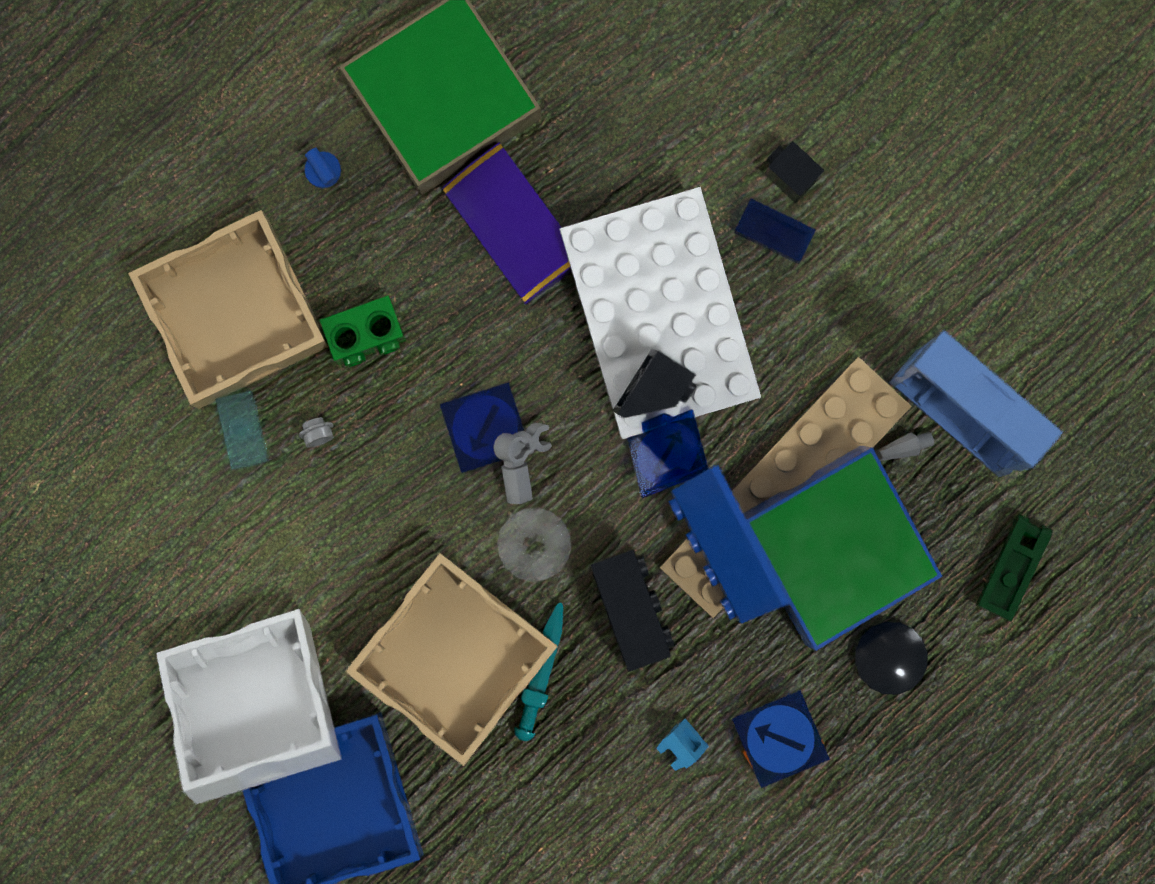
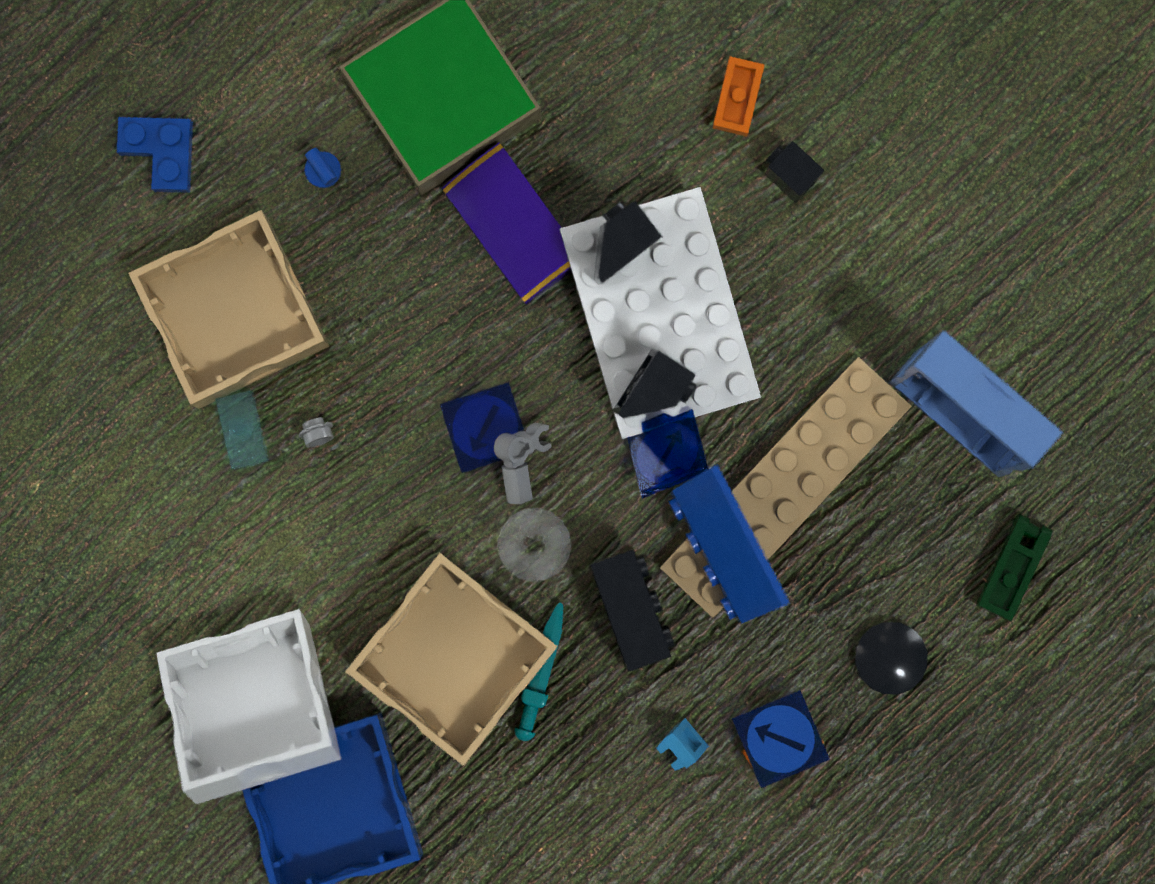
green brick [320,295,406,368] -> none
clear blue plate [734,198,816,264] -> none
green tile [743,446,943,651] -> none
light grey bar [875,432,934,461] -> none
none -> blue plate [117,117,193,193]
none -> black slope [594,200,663,285]
none -> orange plate [712,56,765,137]

